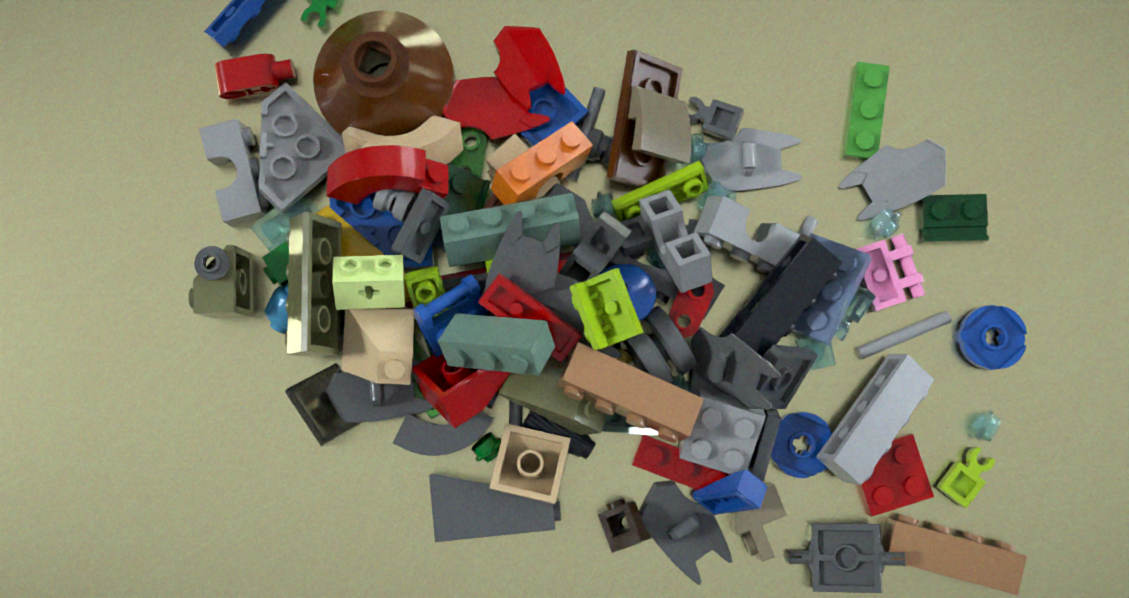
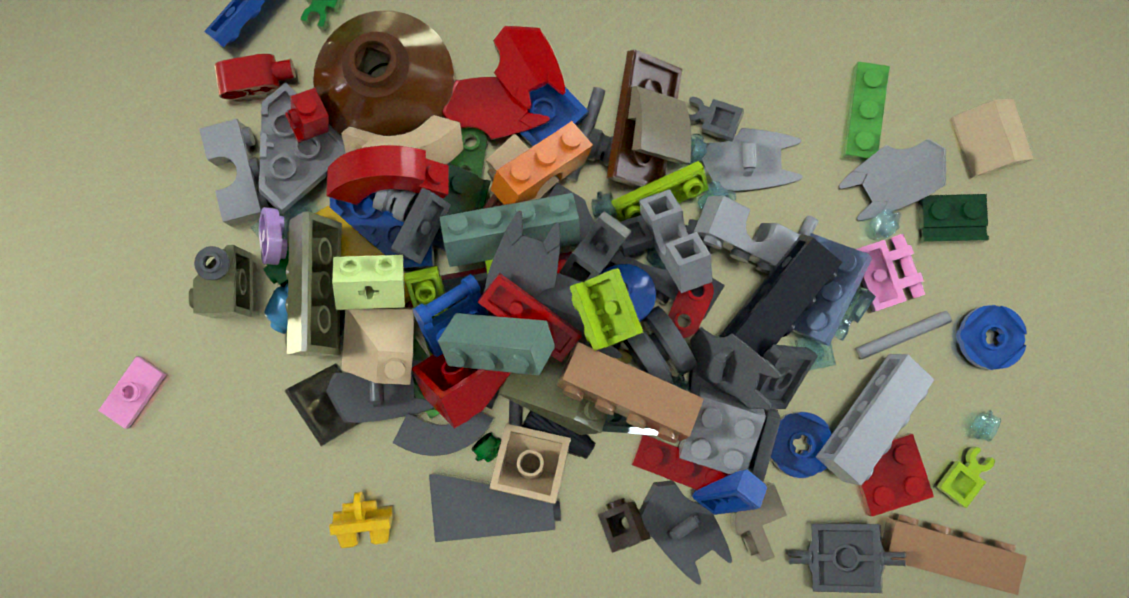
none -> bright pink plate [98,356,167,429]
none -> lavender plate [259,207,287,265]
none -> red brick [285,88,329,143]
none -> yellow hips [329,492,394,548]
none -> tan slope [951,99,1034,178]

